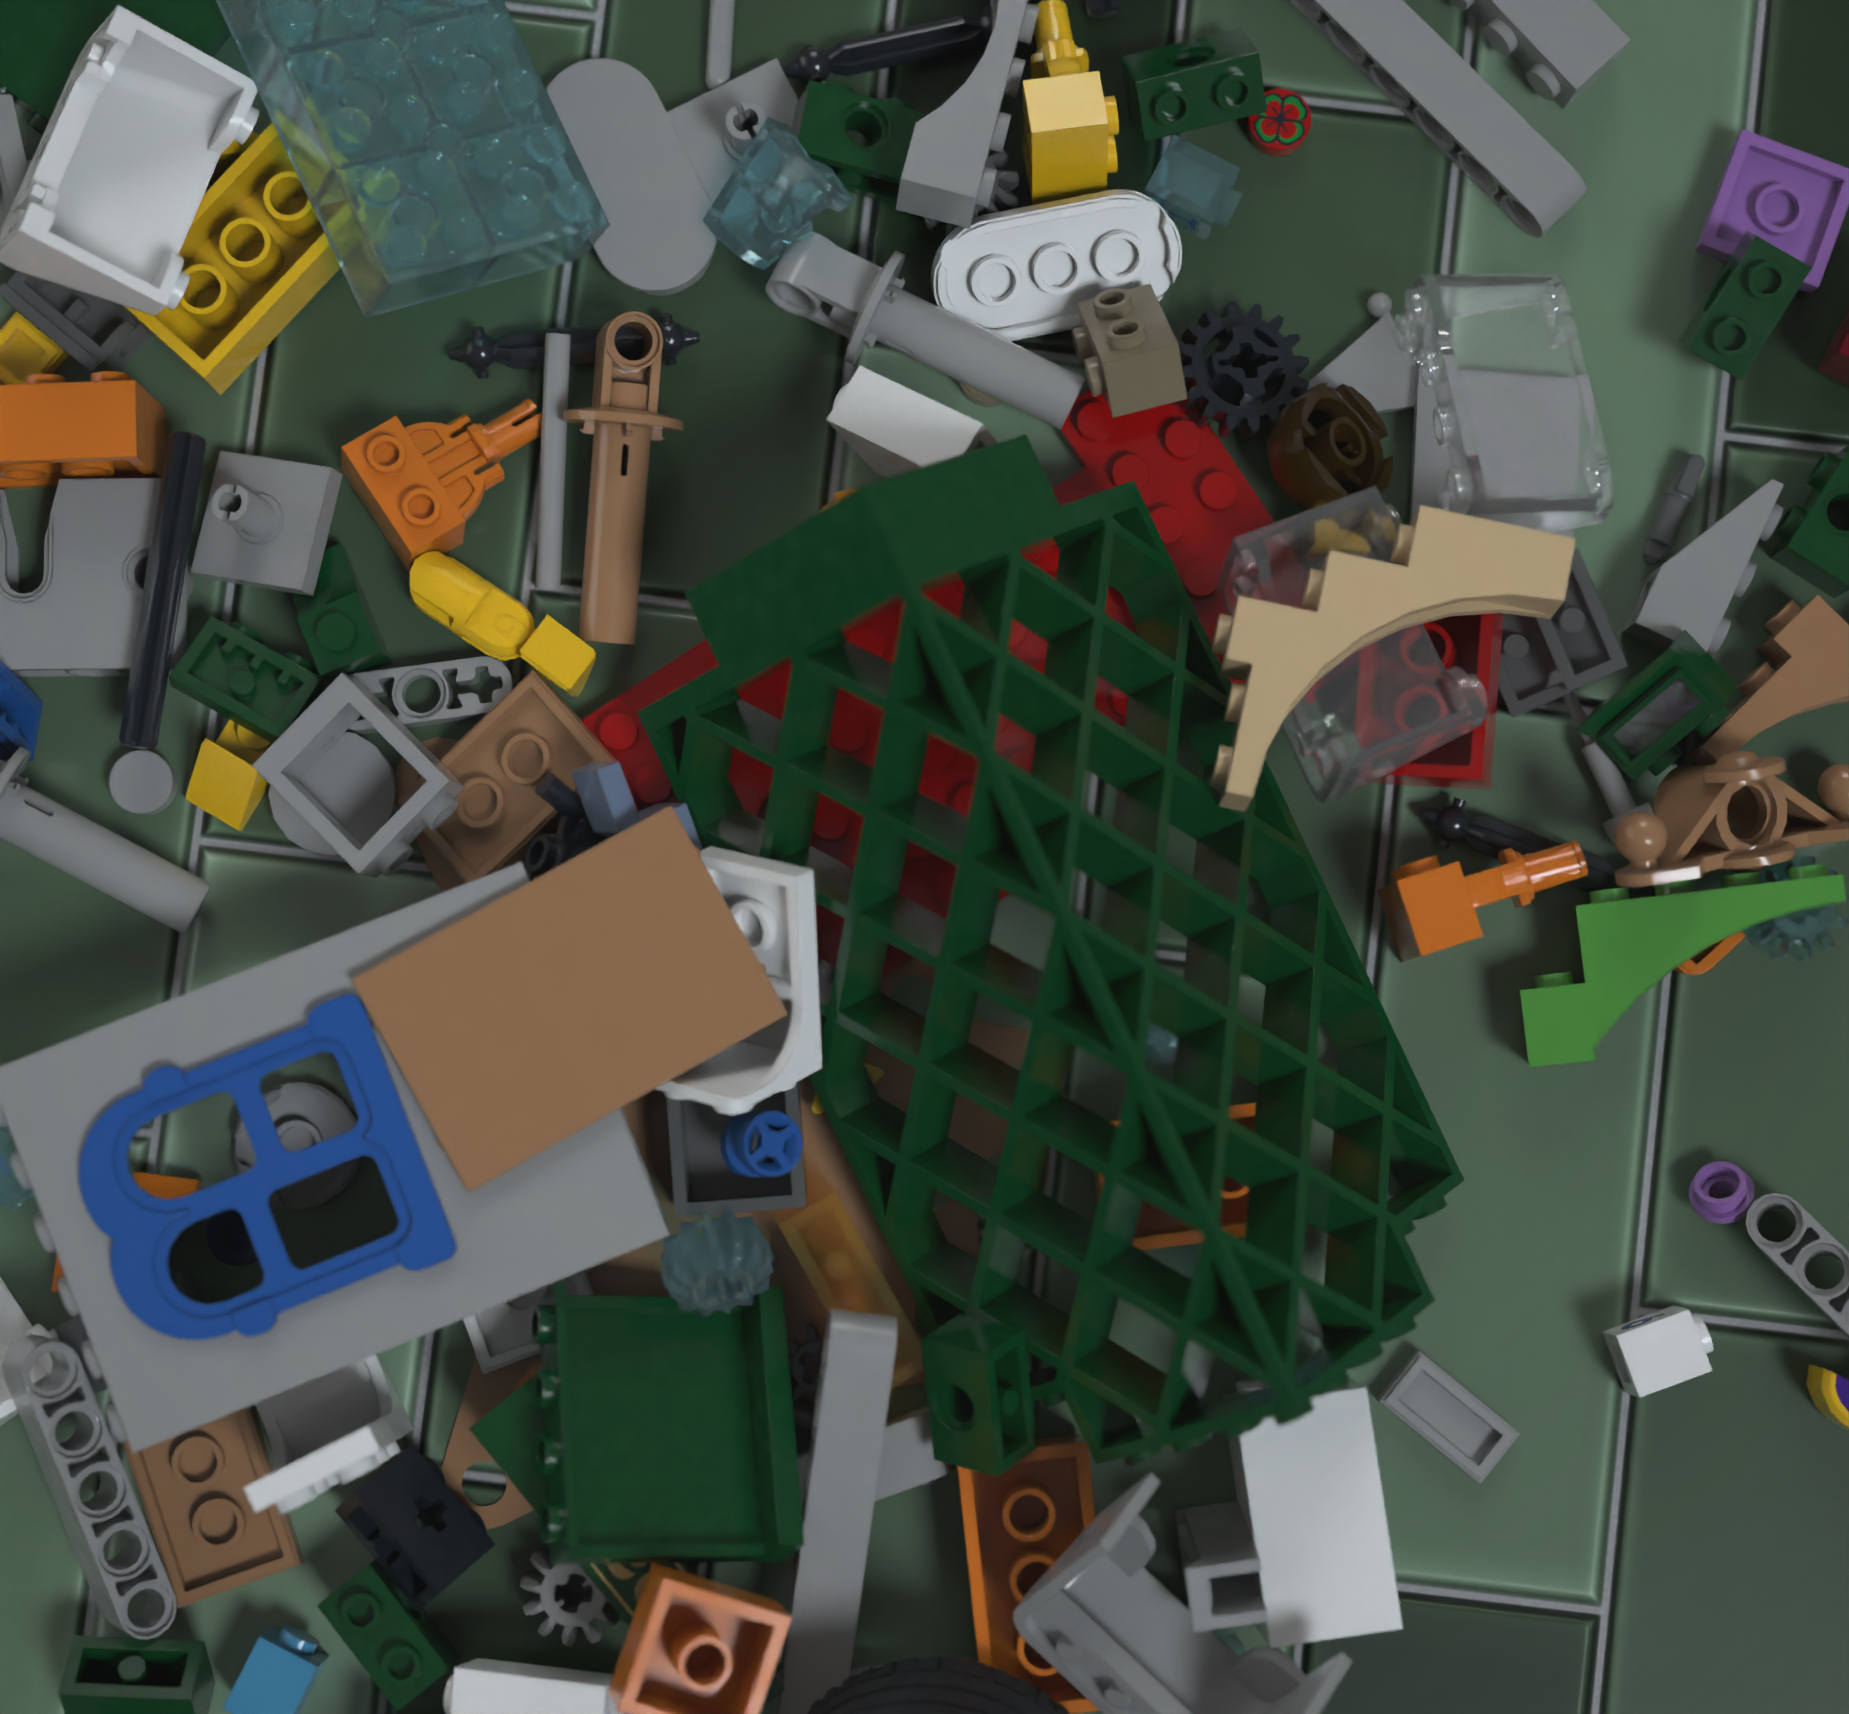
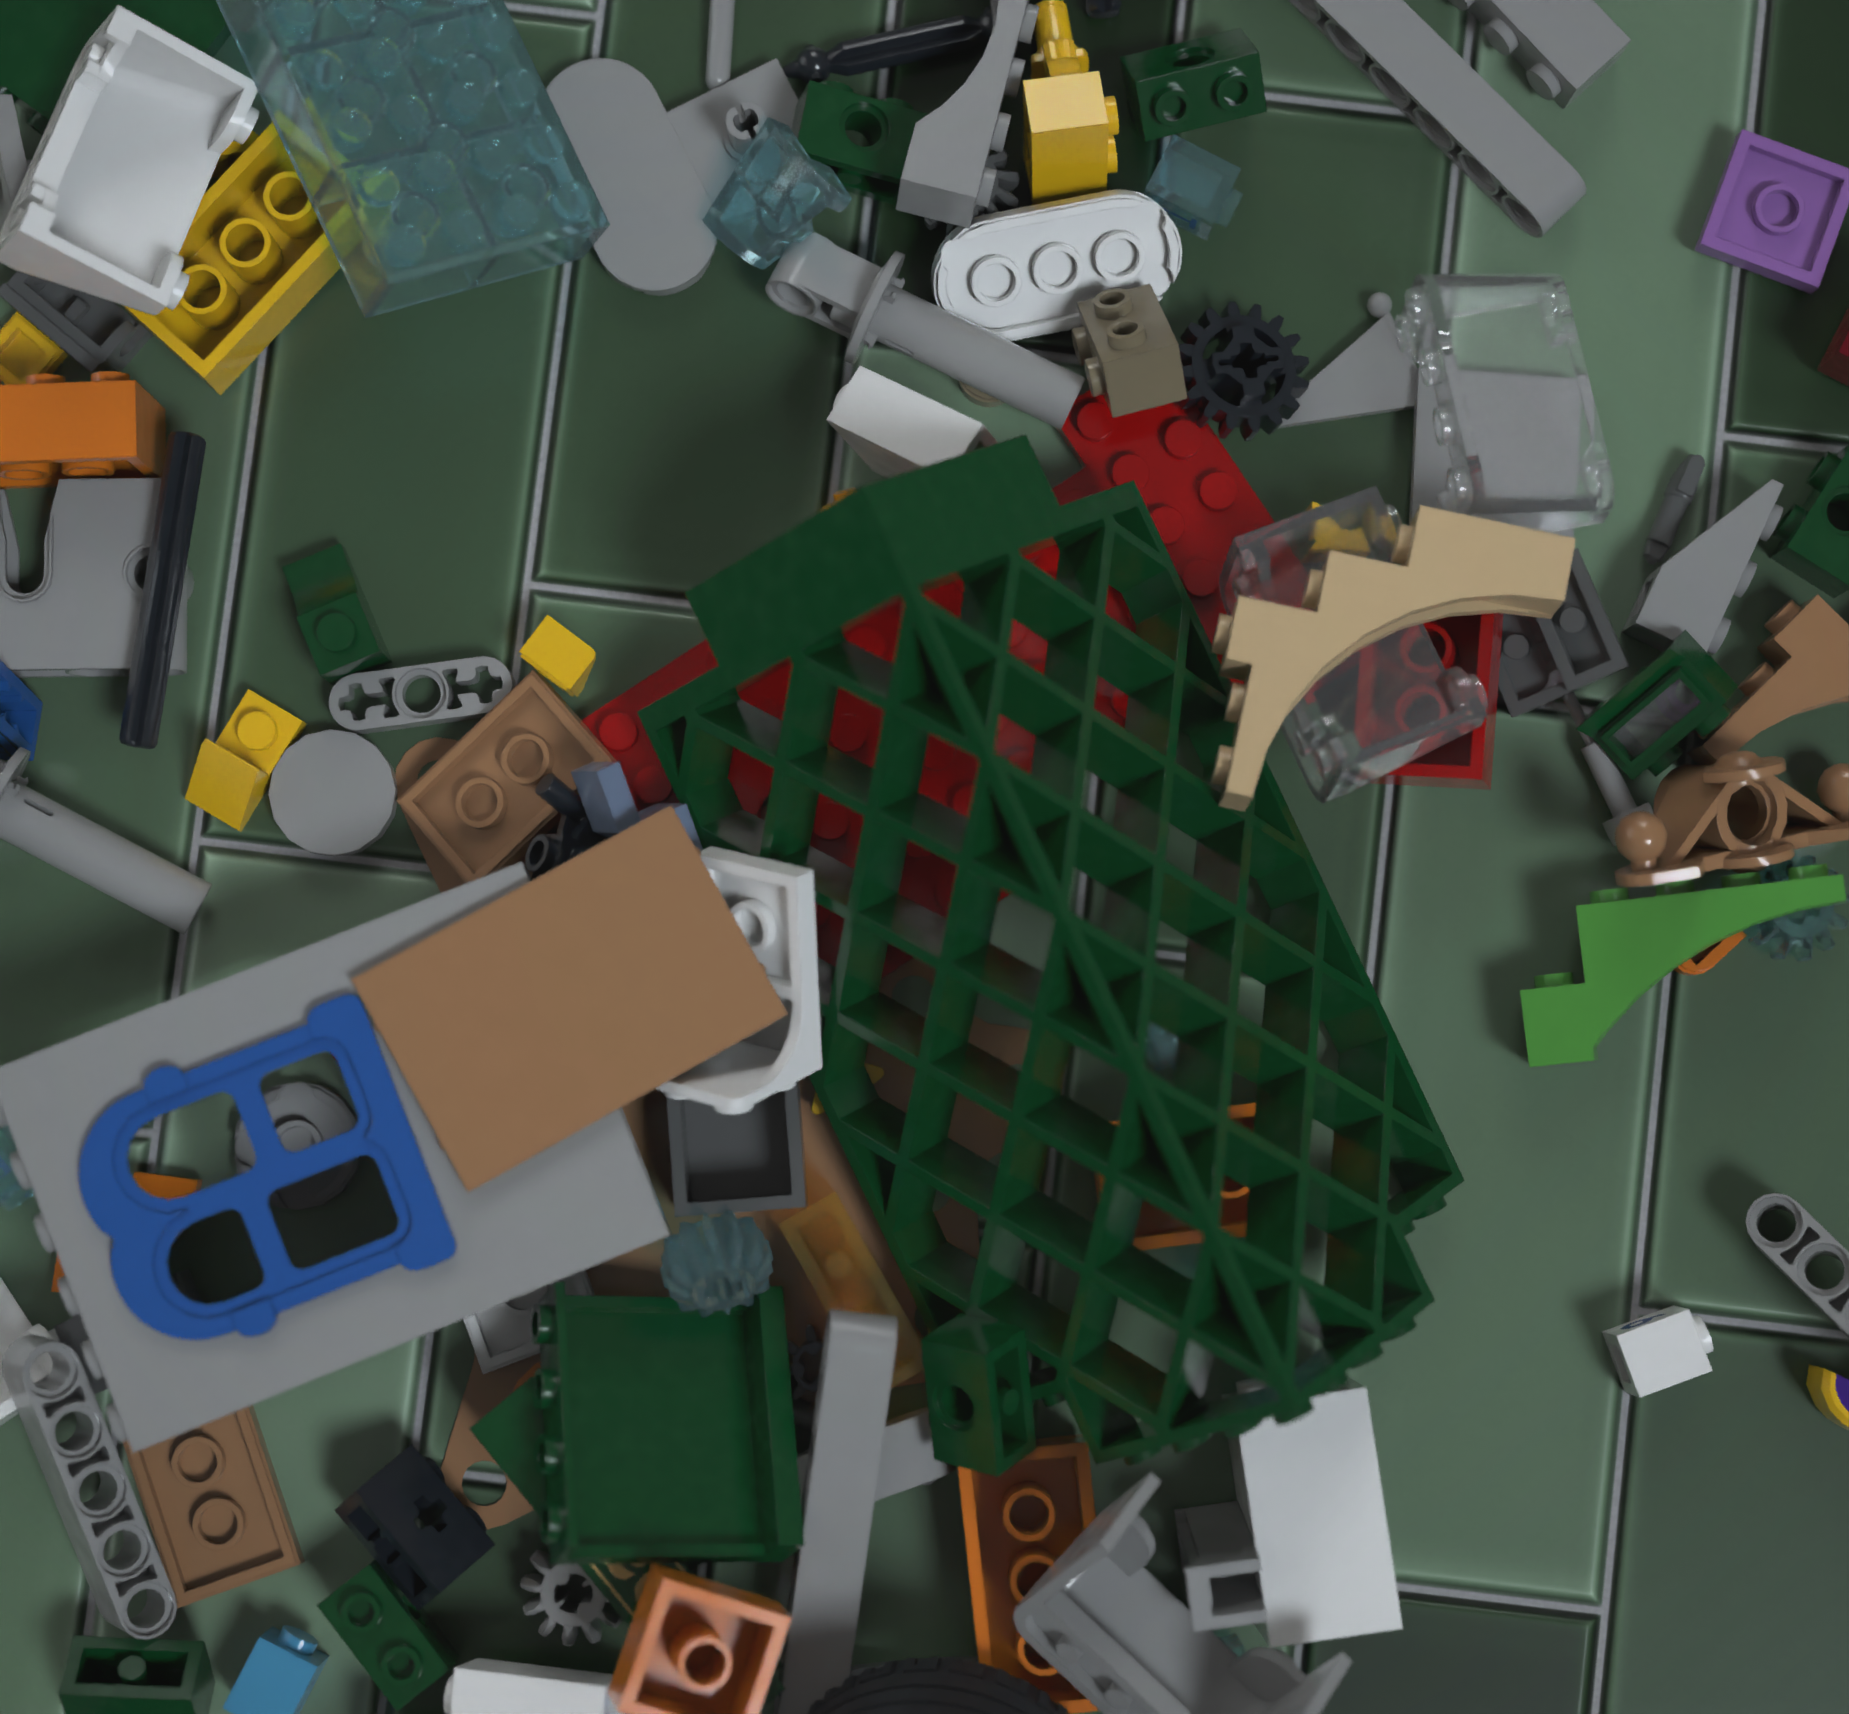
light grey tile [109,750,178,816] -> none
dark green bracket [169,616,323,743] -> none
light grey tile [190,451,343,596] -> none
dark blue tile [206,1209,259,1266] -> none
white bracket [244,1354,414,1515] -> none
light grey window [252,673,465,878] -> none
orange brick [341,398,542,574] -> none
yellow arm [410,551,535,661] -> none
black wheel [448,313,700,379] -> none
light grey bar [535,333,571,589] -> none
medium nougat piece [562,311,684,645] -> none
blue wheel [720,1111,802,1177] -> none
tile [1247,89,1311,156] -> none
dark brown cylinder [1267,382,1393,514] -> none
light grey tile [1376,1350,1520,1484] -> none
orange brick [1377,840,1588,962] -> none
black wheel [1420,797,1656,899] -> none
dark green brick [1678,231,1812,380] -> none
medium lavender plate [1689,1161,1755,1224] -> none

